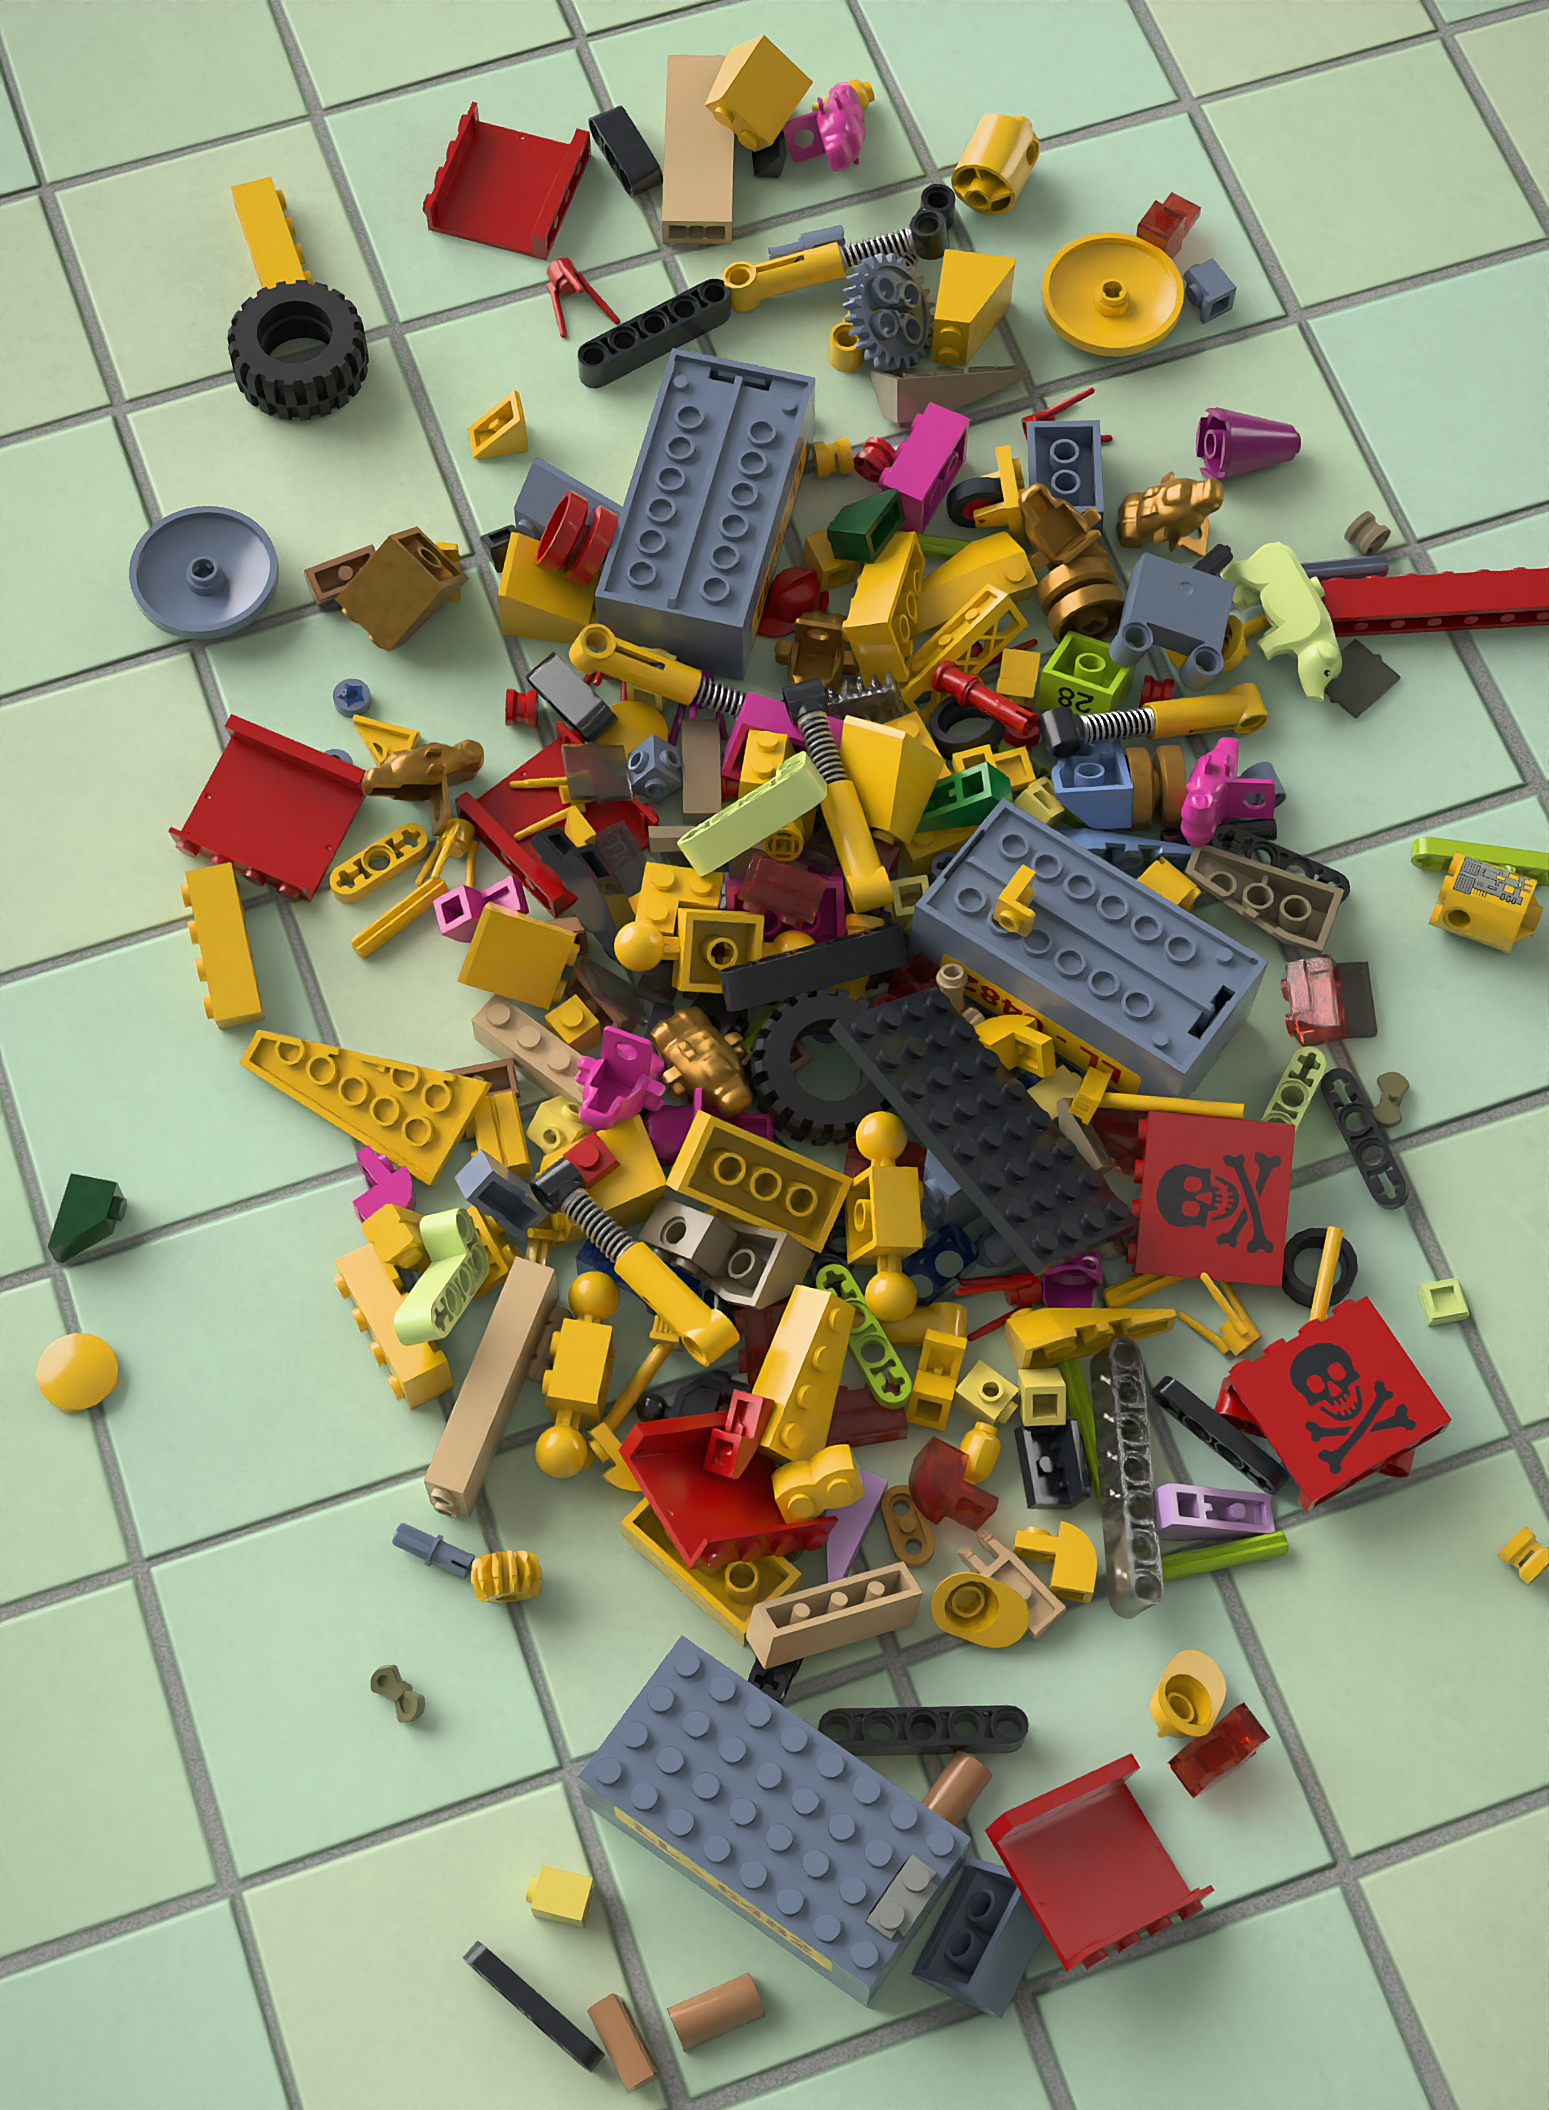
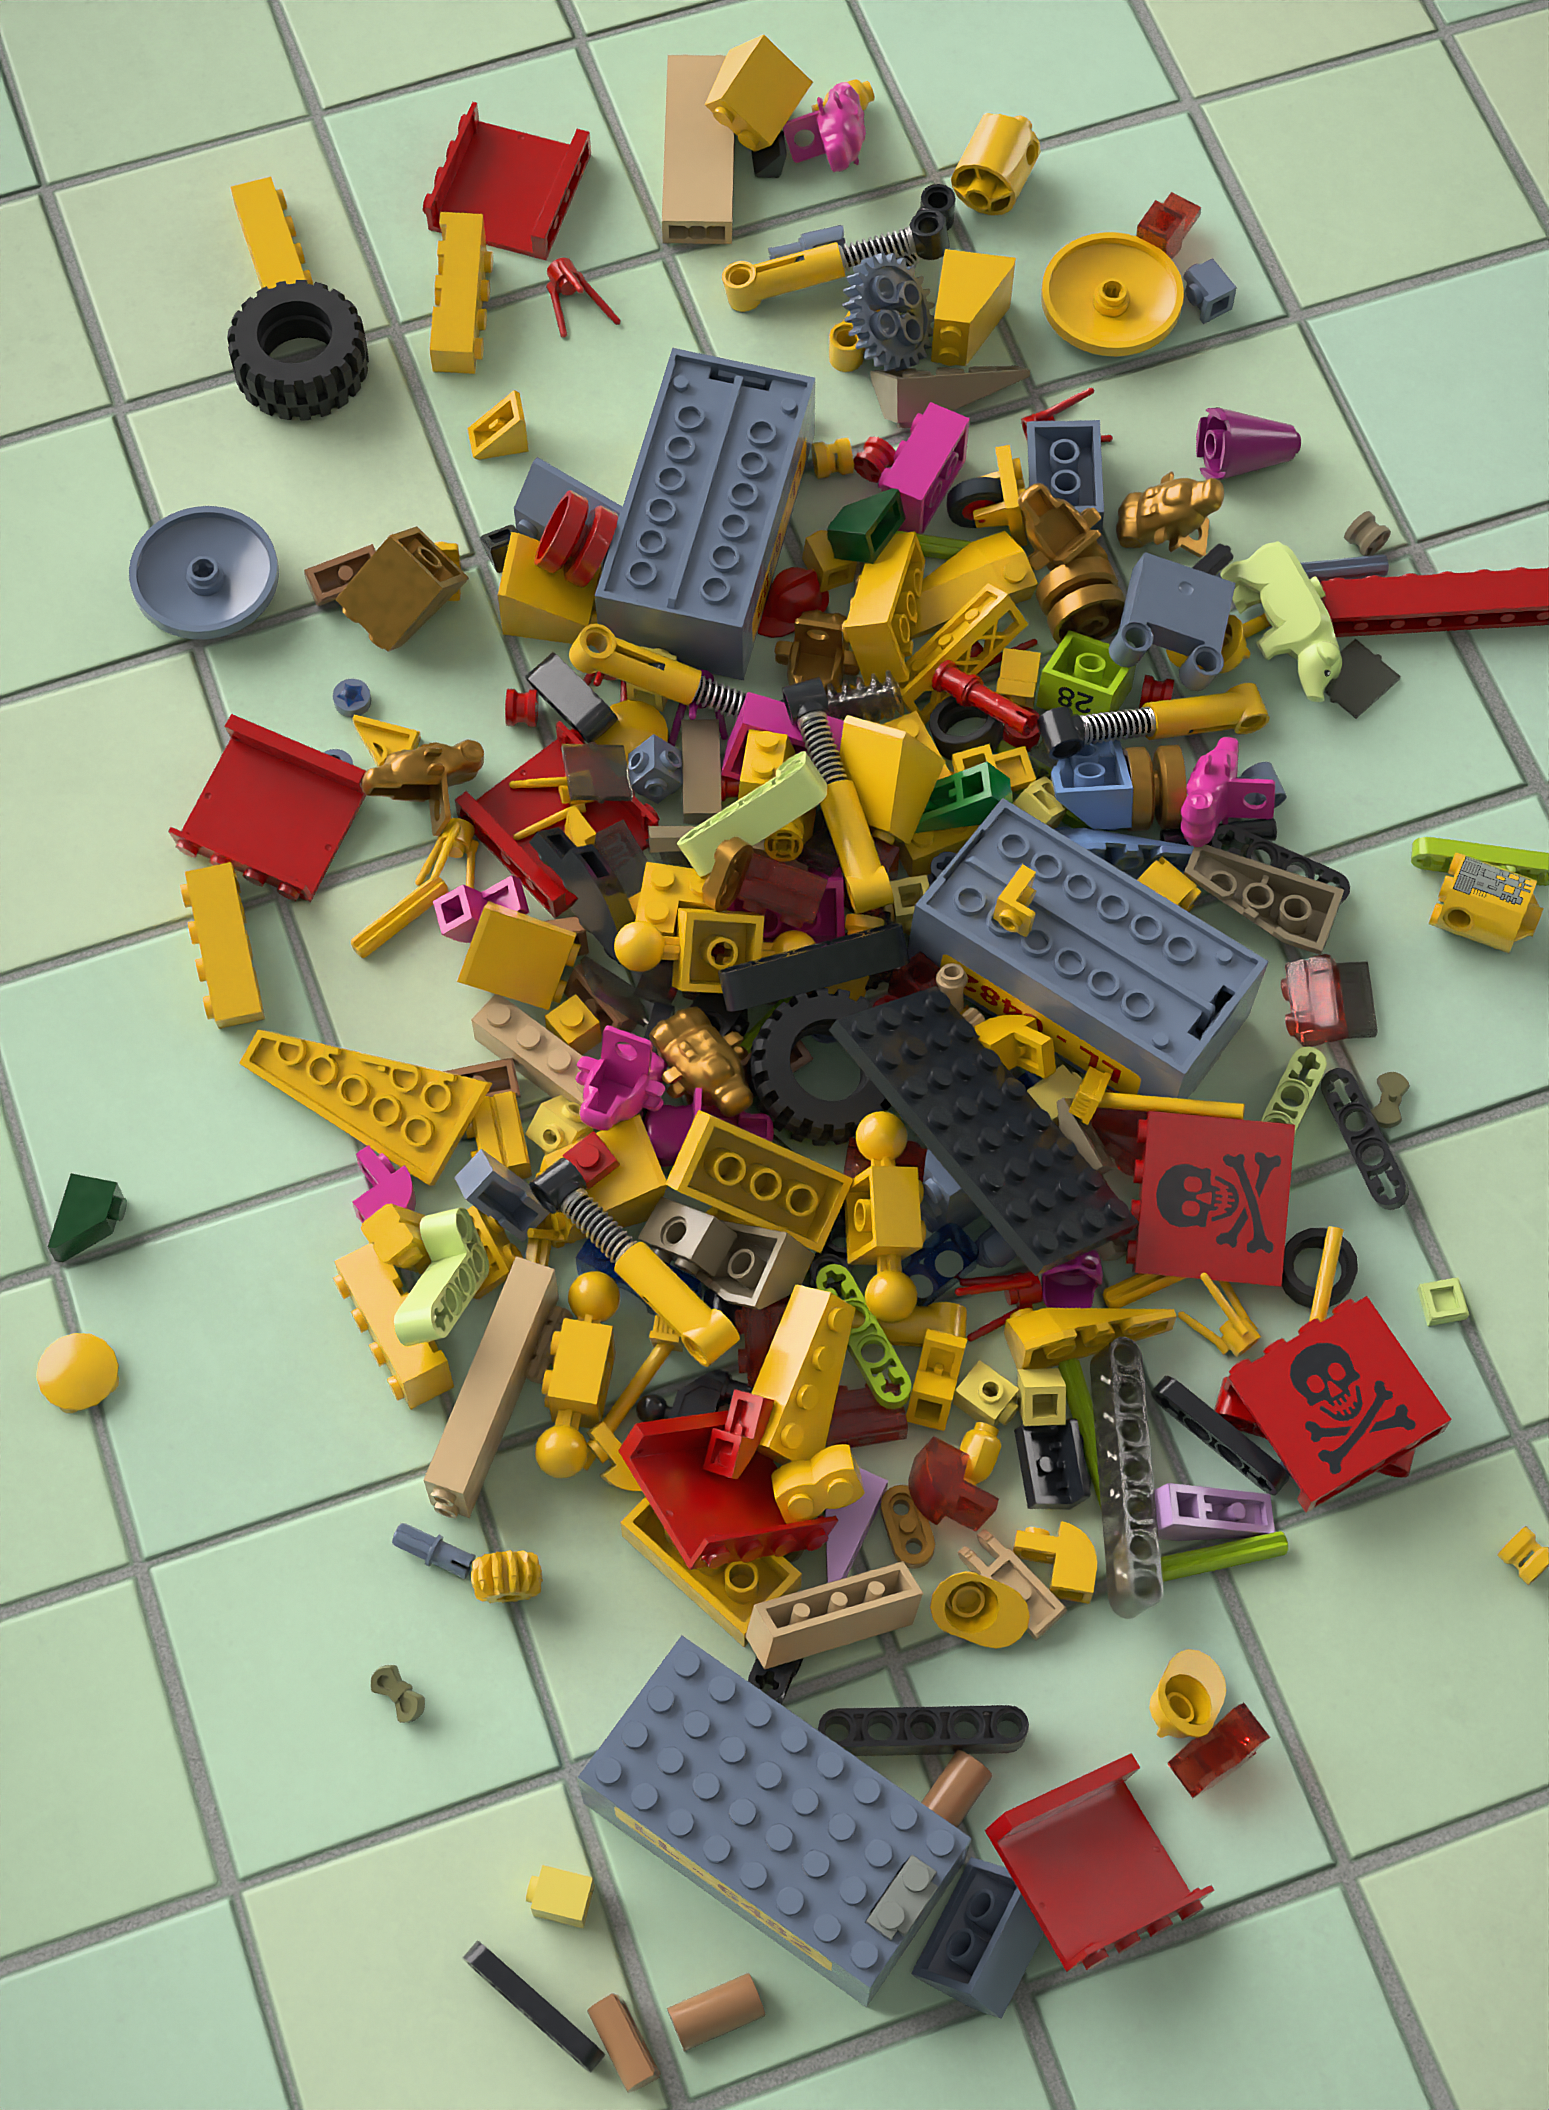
yellow beam [330,823,429,903] -> none
black beam [577,278,731,388] -> none
black beam [588,105,663,197] -> none
none -> yellow wedge [430,212,493,374]
none -> pearl gold plate [702,837,753,912]

